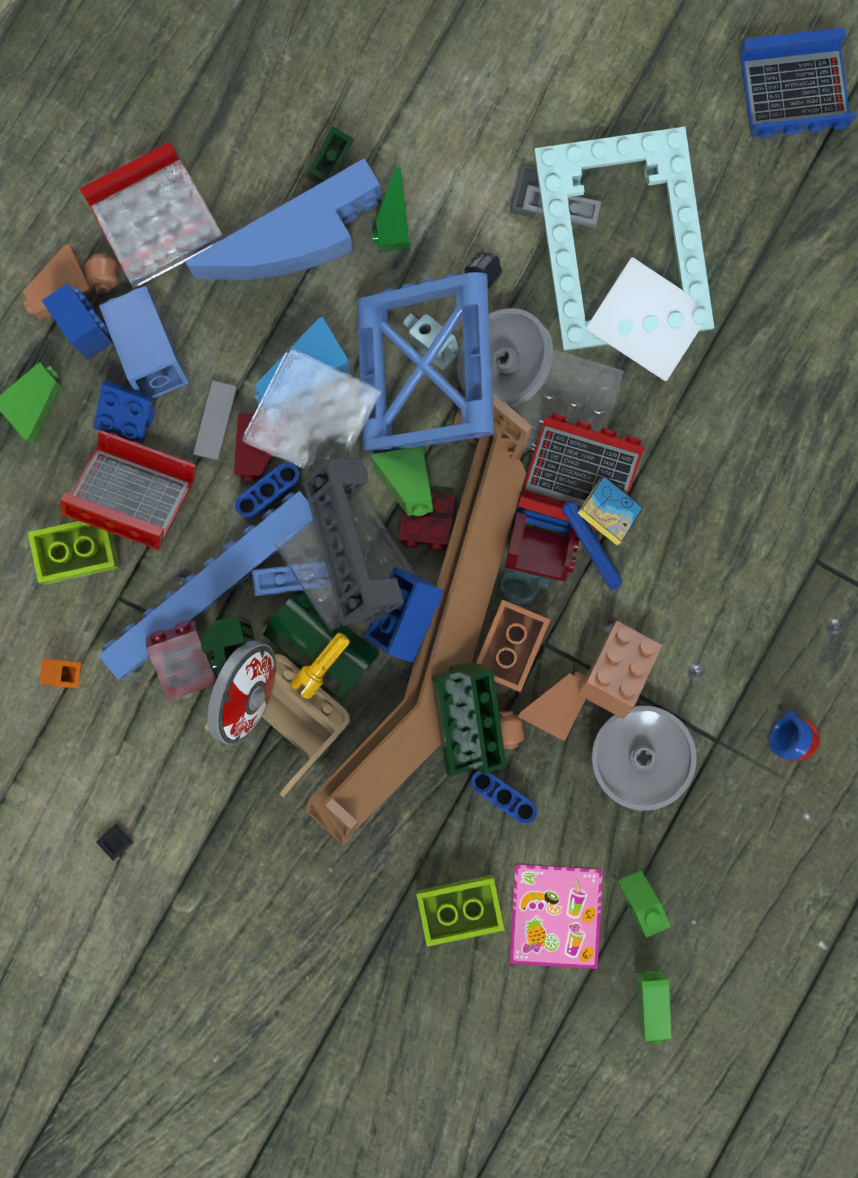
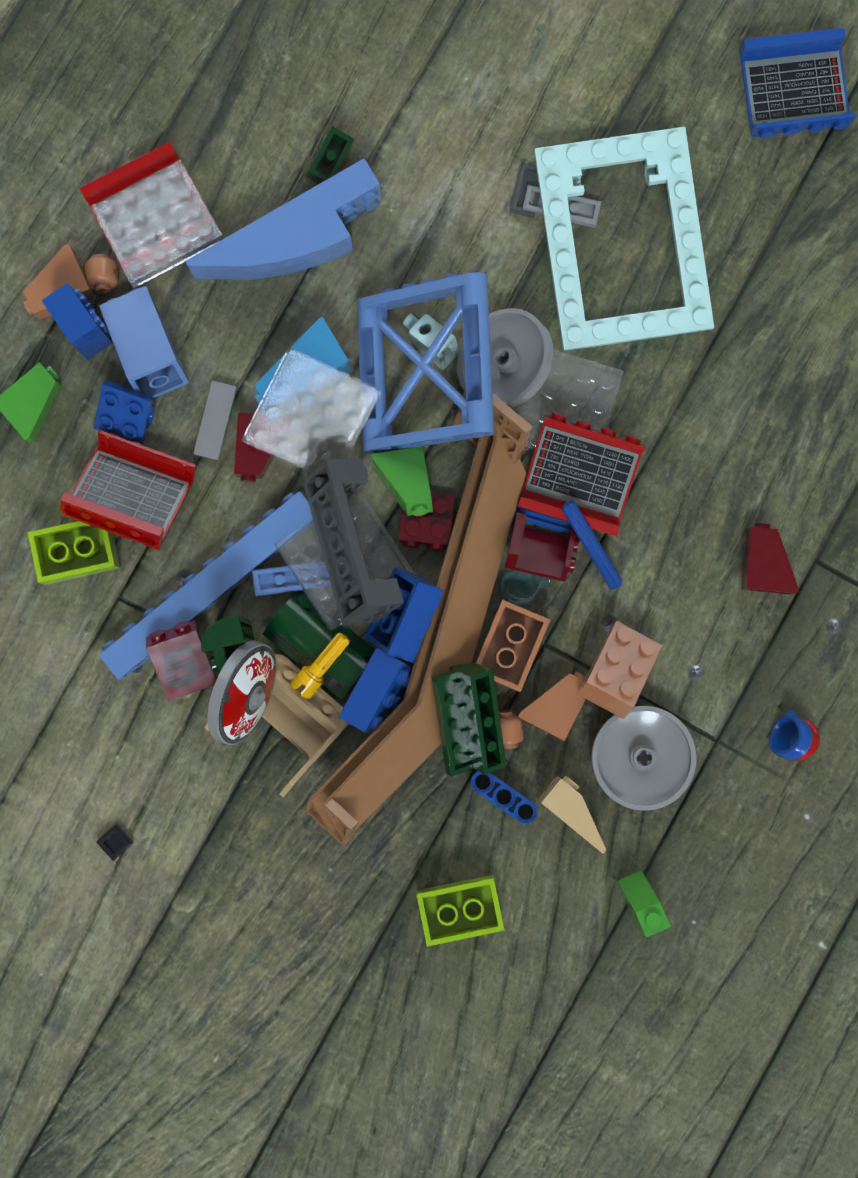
orange brick [39,658,81,688] -> none
blue beam [235,462,301,519] -> none
green slope [372,167,409,252] -> none
black head [464,252,502,289] -> none
sticker [510,865,603,969] -> none
tile [578,476,643,546] -> none
white sticker [586,257,703,381] -> none
bright green slope [635,970,672,1044] -> none
none -> blue brick [338,648,413,735]
none -> tan slope [537,776,606,854]
none -> dark red slope [741,523,799,595]

